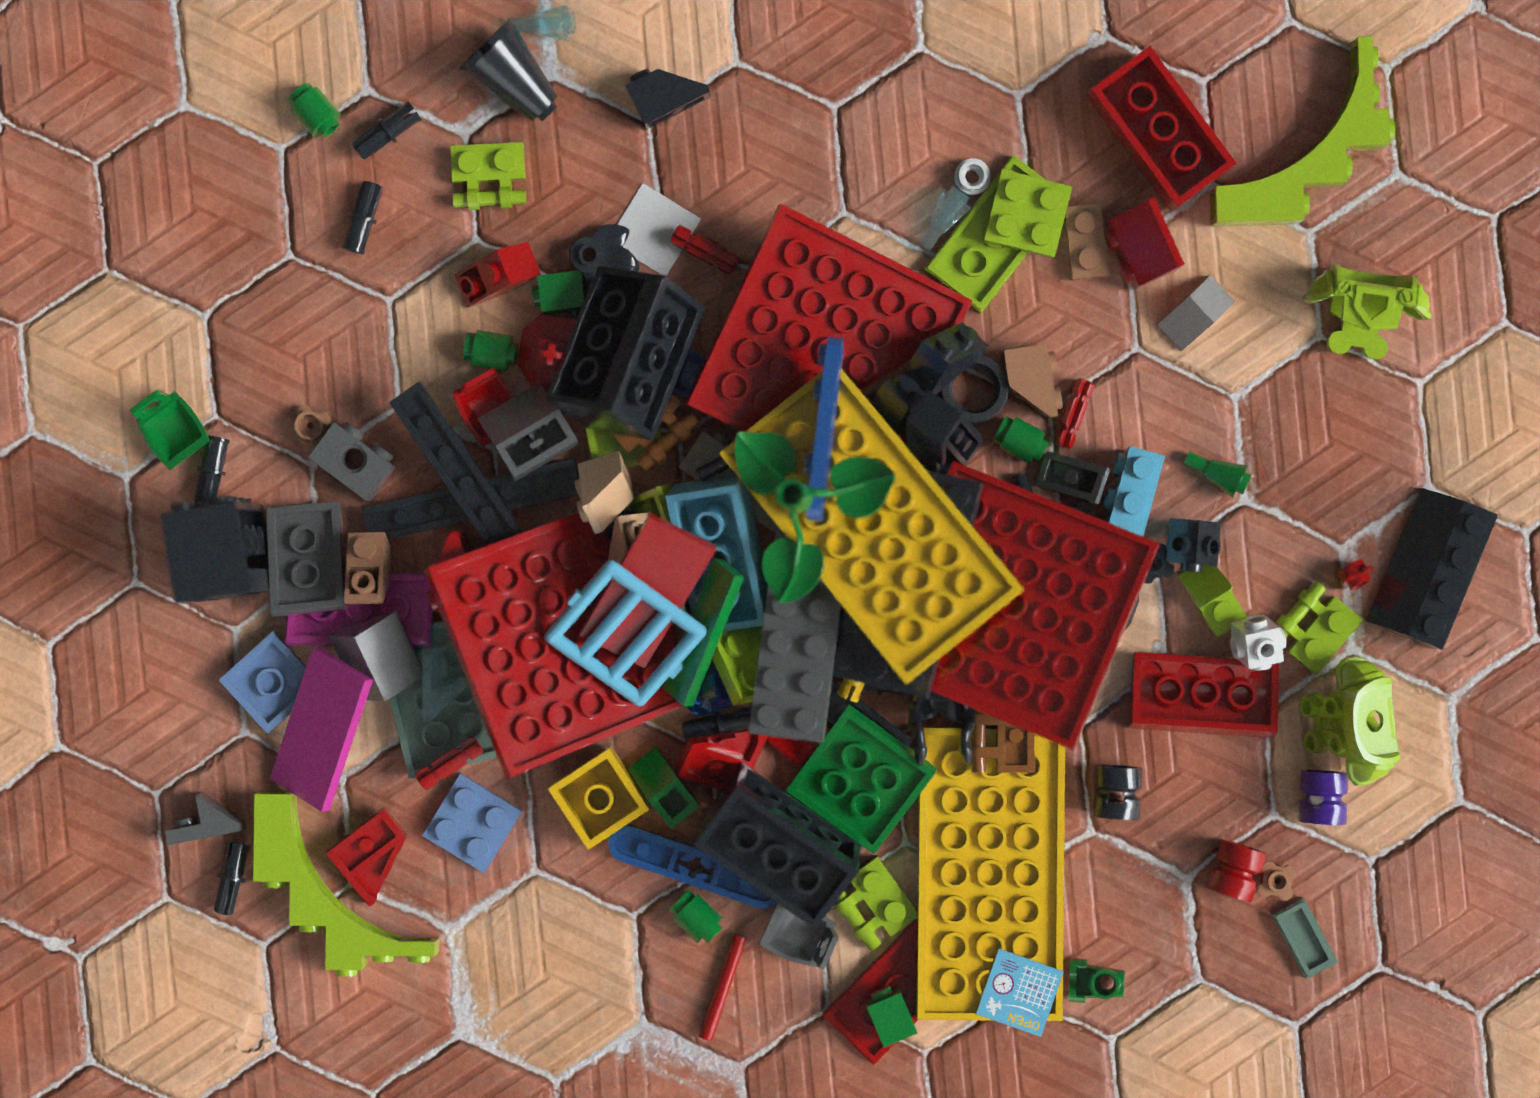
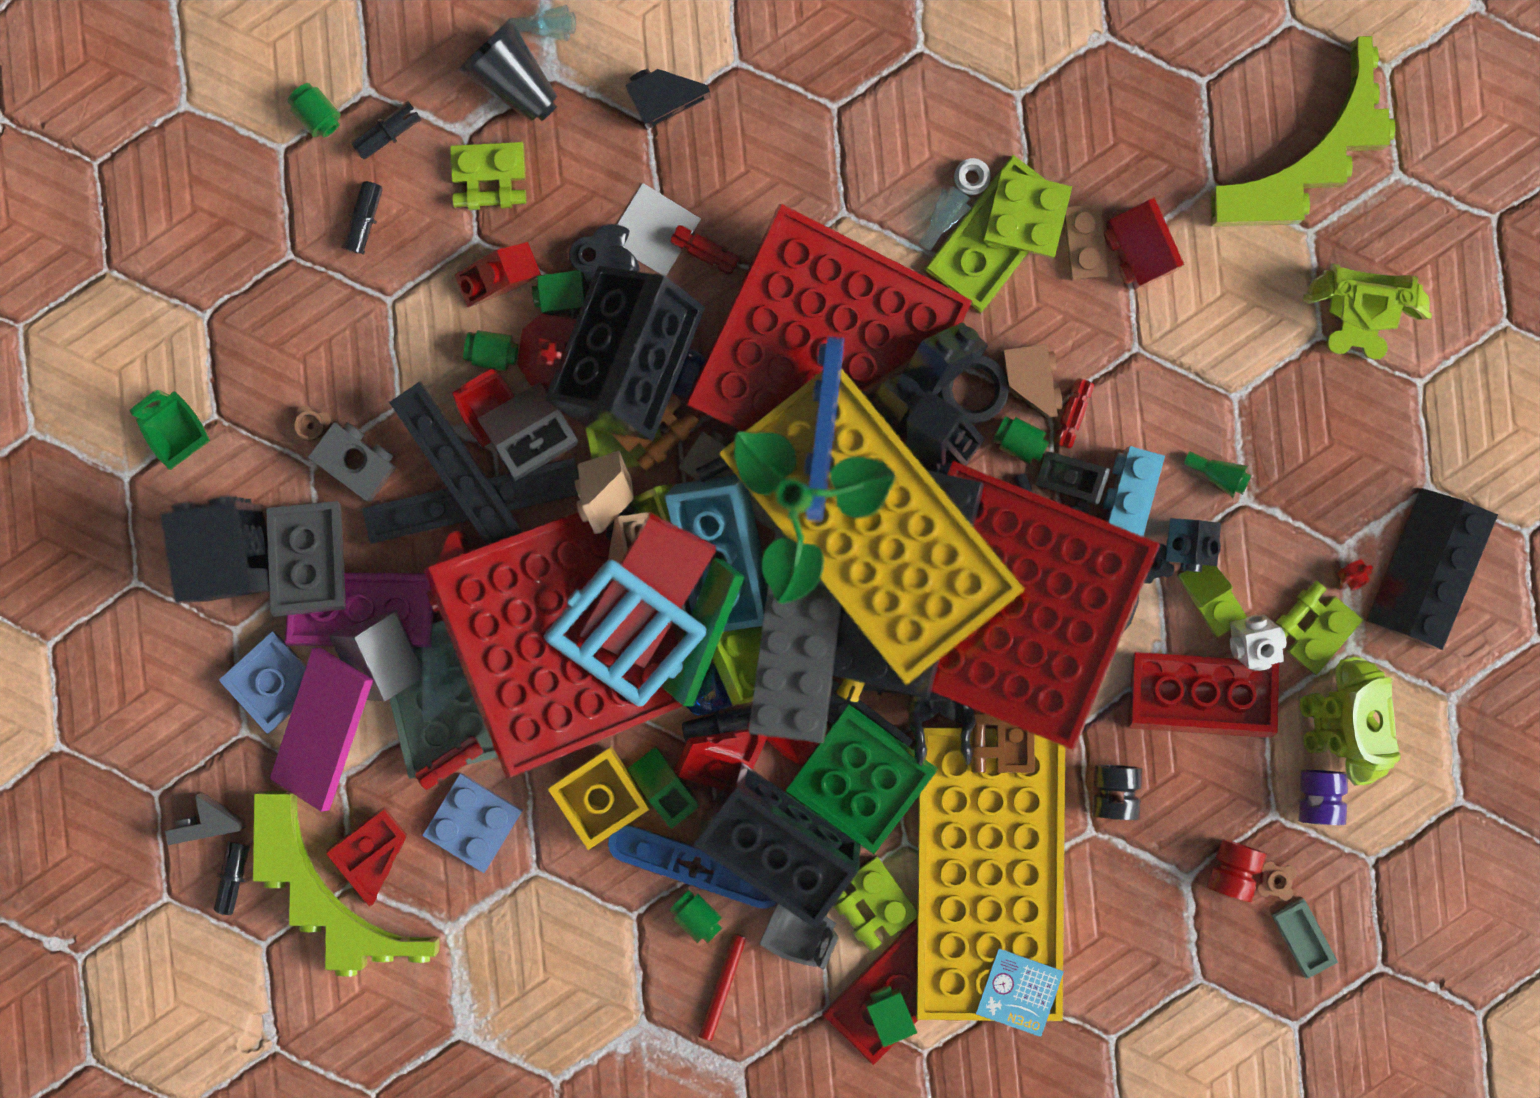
black axle [193,435,230,504] -> none
nougat slope [344,532,392,604] -> none
green plate [1068,958,1125,1003] -> none
red brick [1086,46,1237,212] -> none
light grey slope [1157,275,1235,351] -> none

